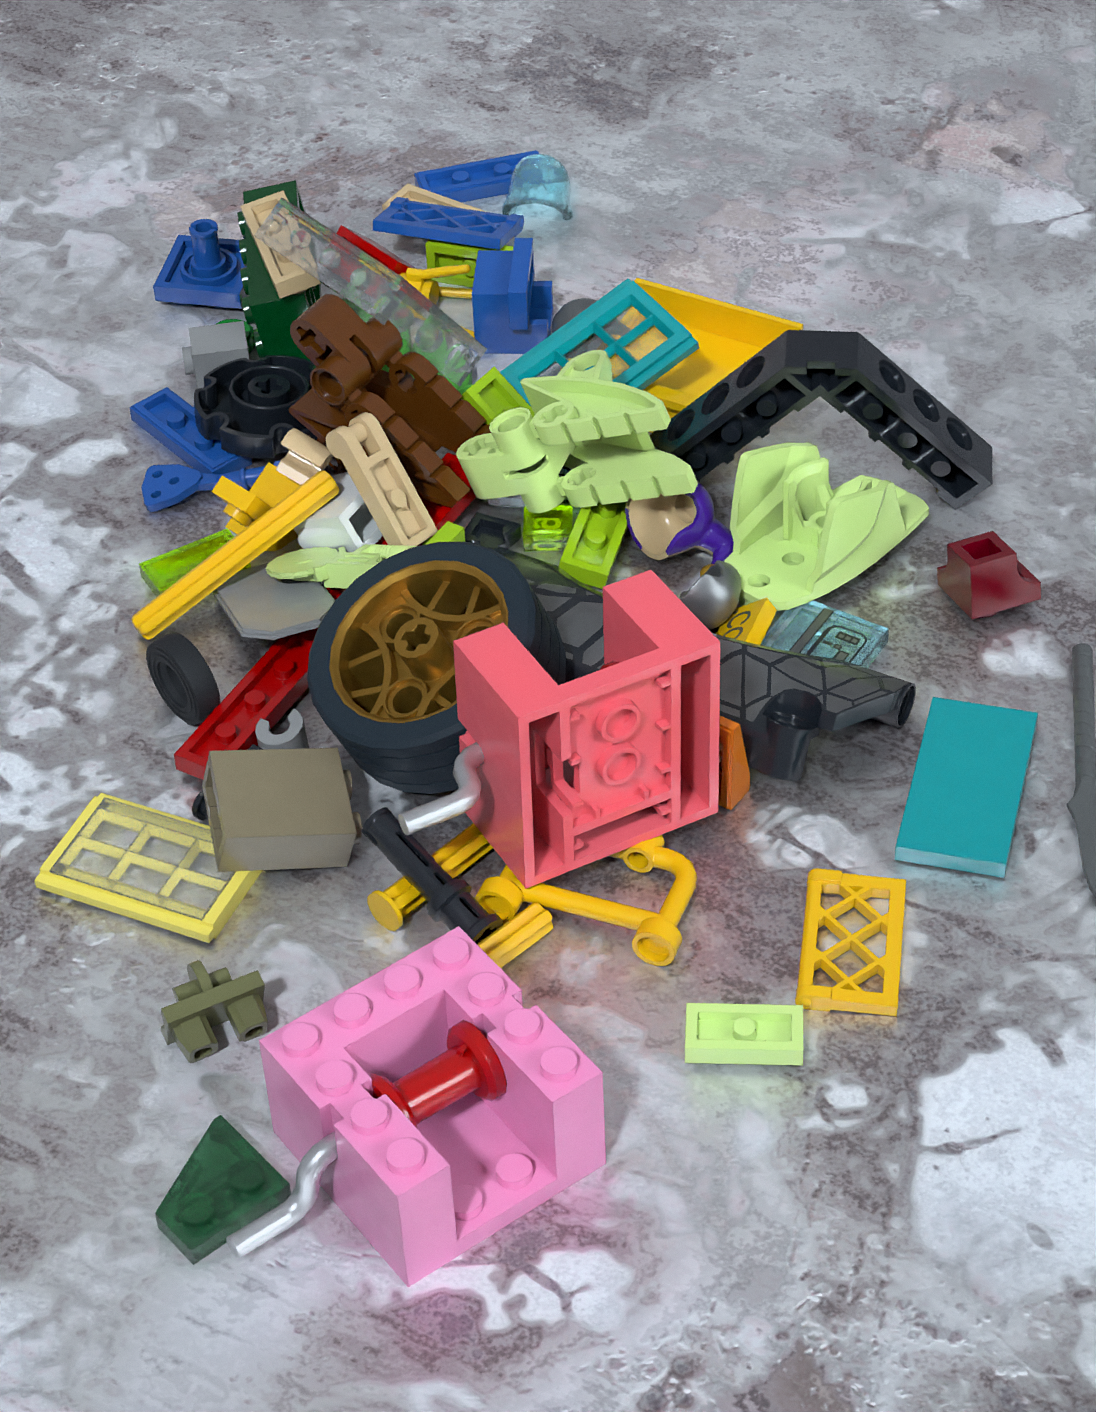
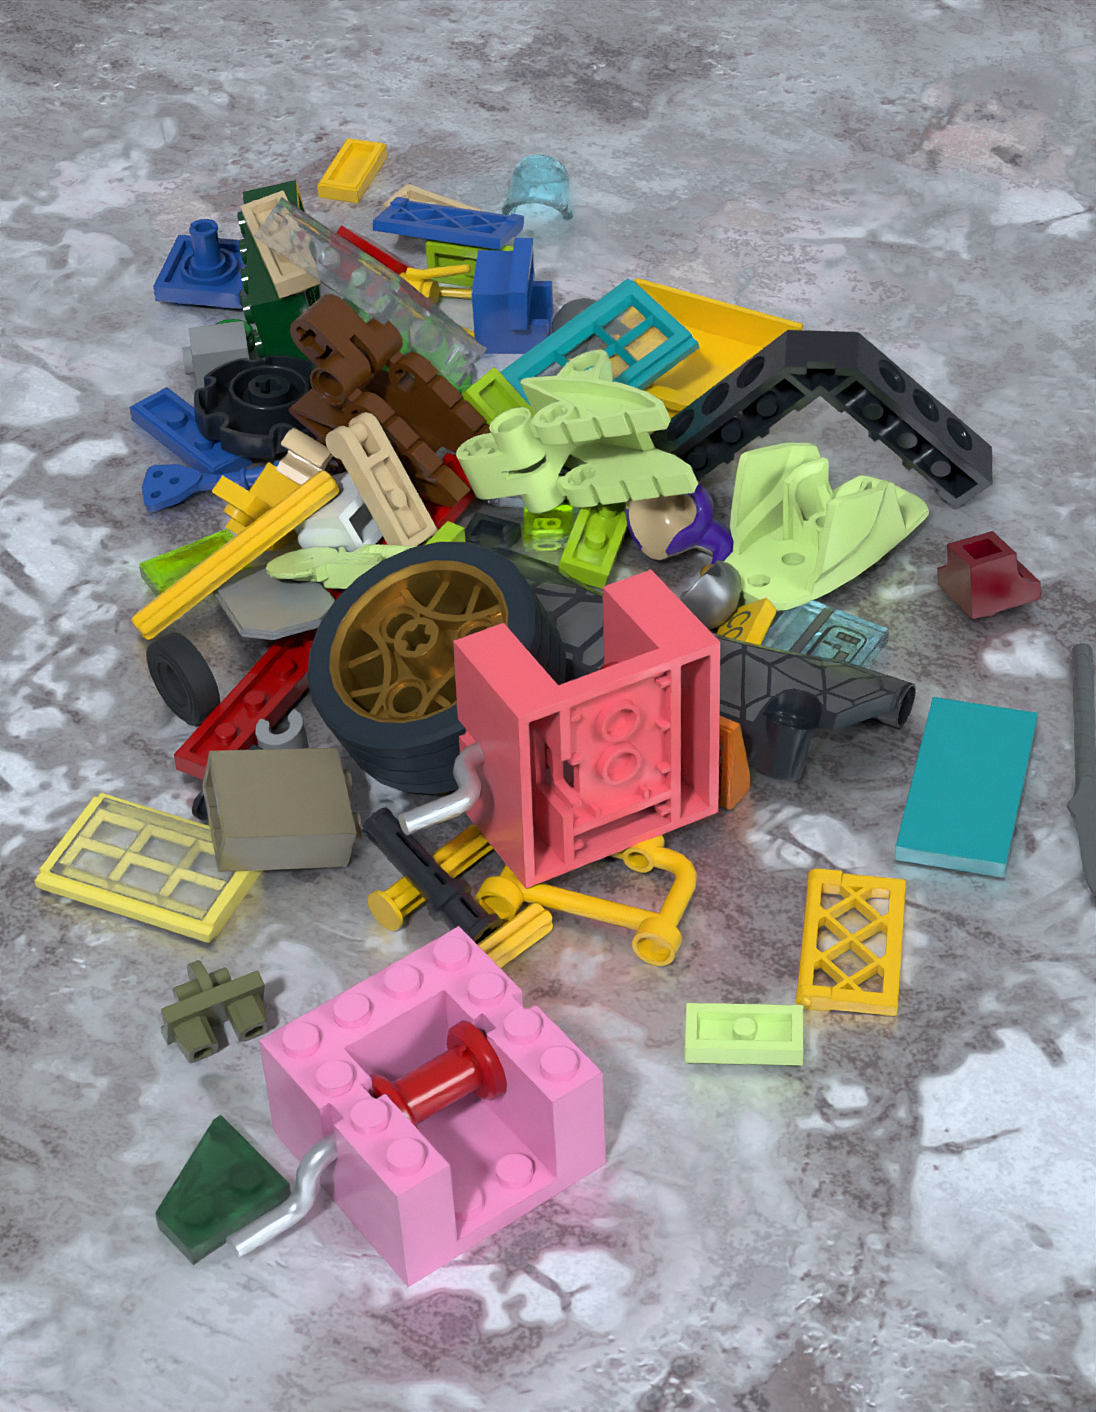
blue tile [414,150,550,203] -> none
none -> yellow tile [317,138,388,204]

